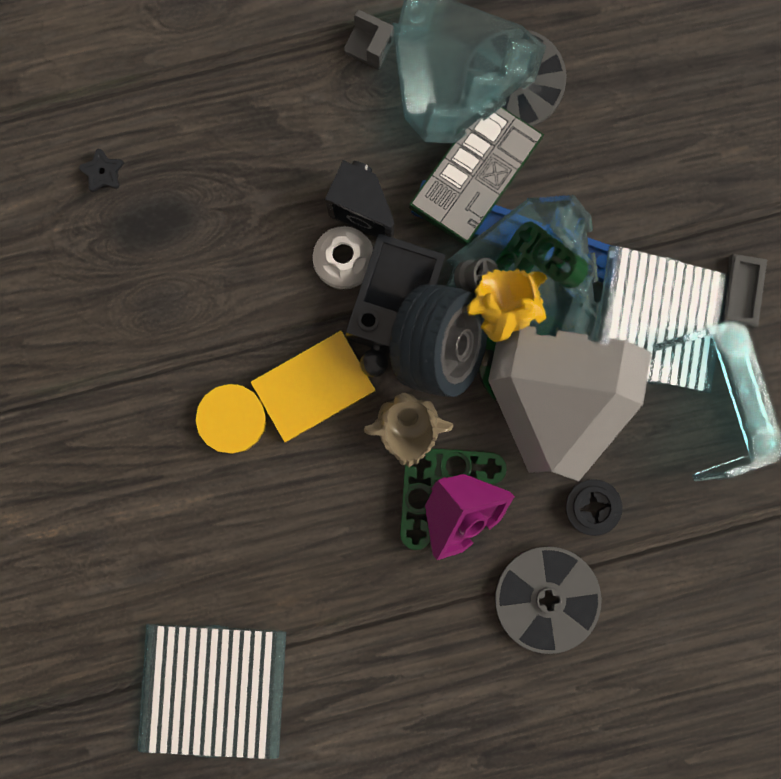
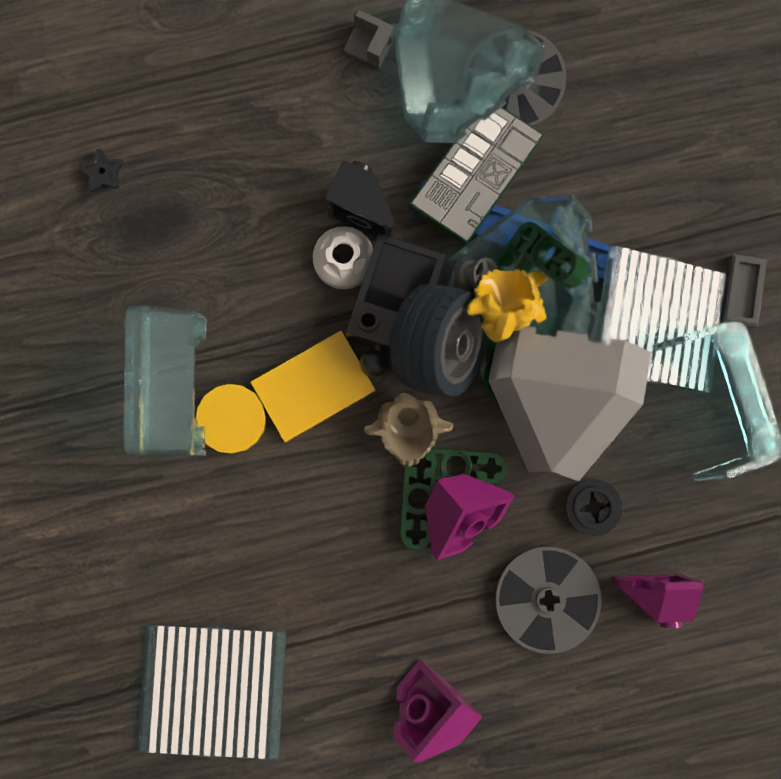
none -> clear light blue windscreen [124,305,207,456]
none -> magenta slope [393,659,482,763]
none -> magenta slope [612,574,703,628]

